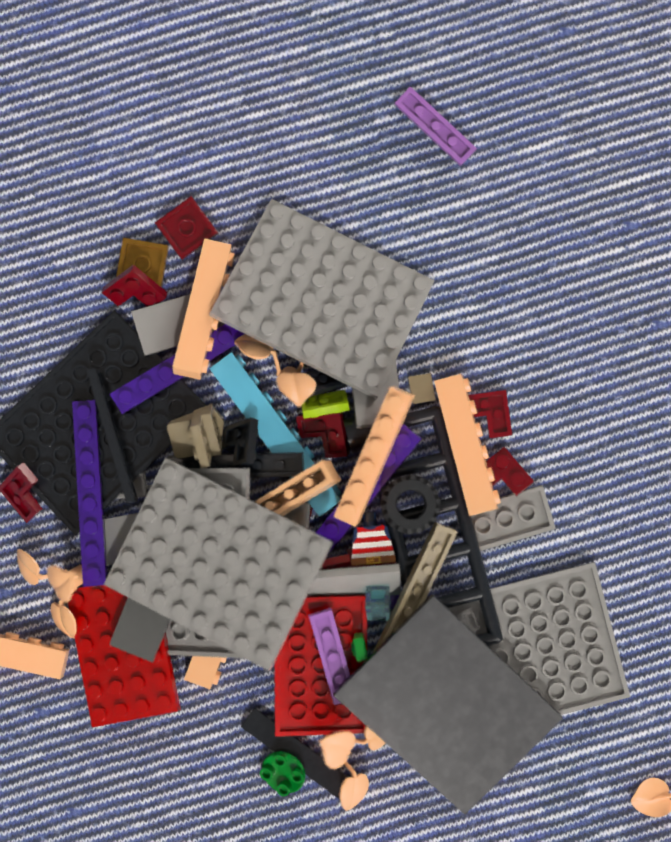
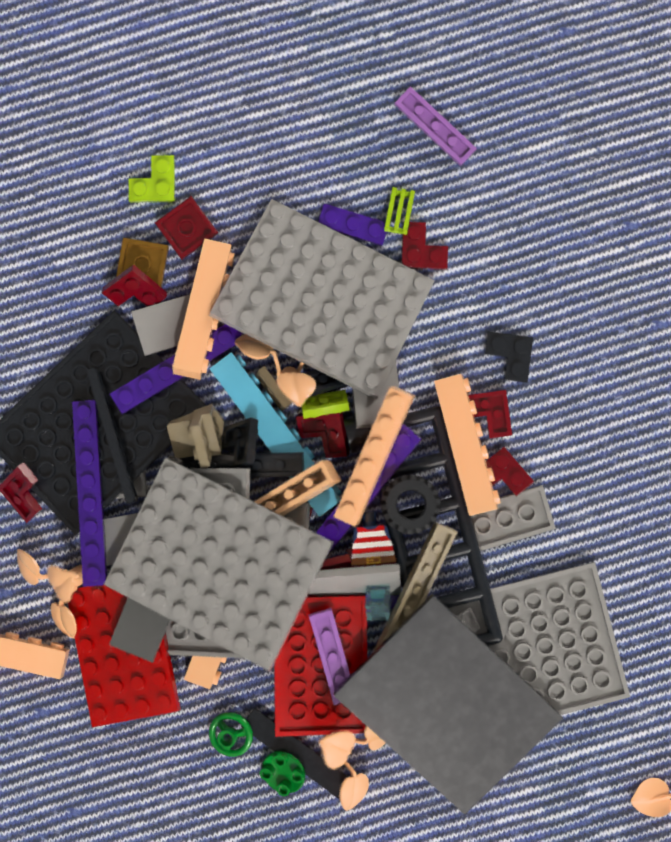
green tile [351,632,367,662] -> none
dark tan panel [407,373,436,404] -> none
none -> lime plate [129,155,175,203]
none -> green piece [209,712,253,757]
none -> dark tan tile [255,366,292,411]
none -> dark purple plate [318,204,387,246]
none -> lime tile [384,187,415,235]
none -> dark red plate [402,222,448,270]
none -> black plate [484,331,533,383]

